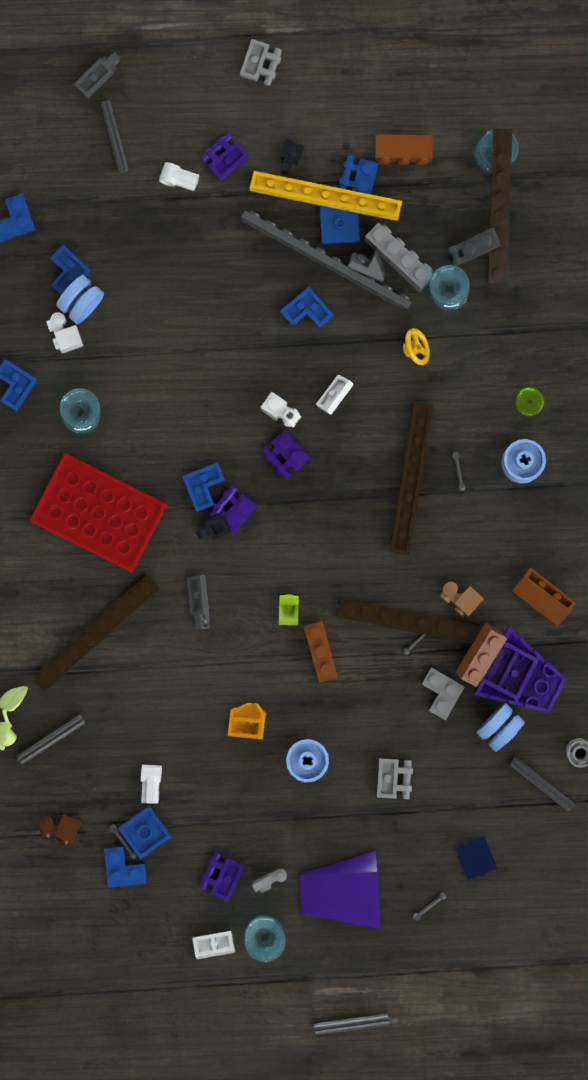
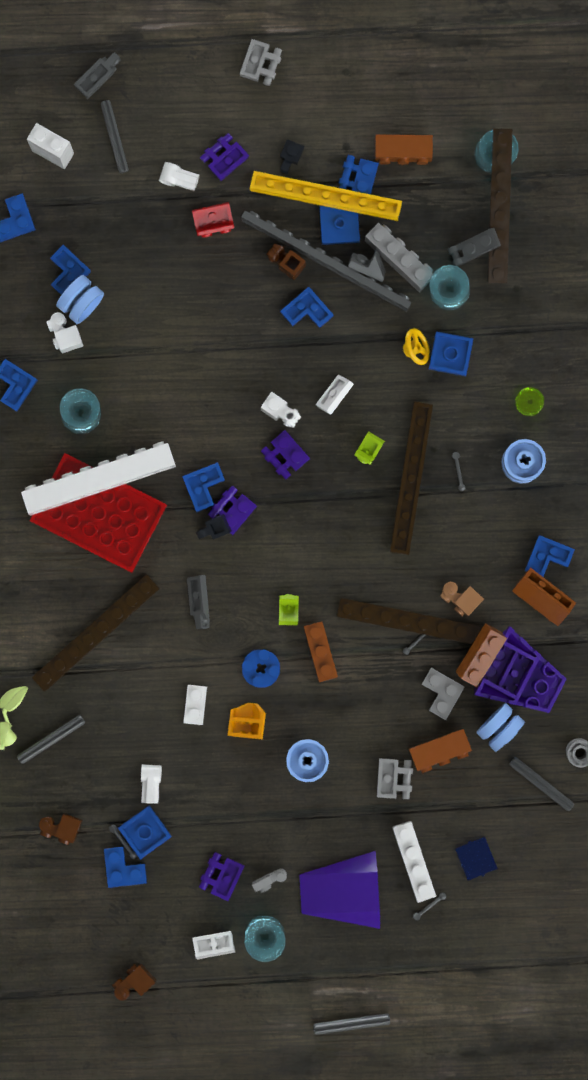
none -> white brick [21,442,176,516]
none -> white brick [27,123,74,169]
none -> reddish brown brick [112,963,157,1001]
none -> white plate [183,685,207,725]
none -> red bracket [192,202,234,238]
none -> blue plate [242,650,280,688]
none -> reddish brown brick [266,244,306,281]
none -> lime bracket [354,431,385,465]
none -> white arch [392,821,436,903]
none -> dark orange brick [408,729,472,773]
none -> blue plate [429,331,473,377]
none -> blue plate [525,535,575,577]

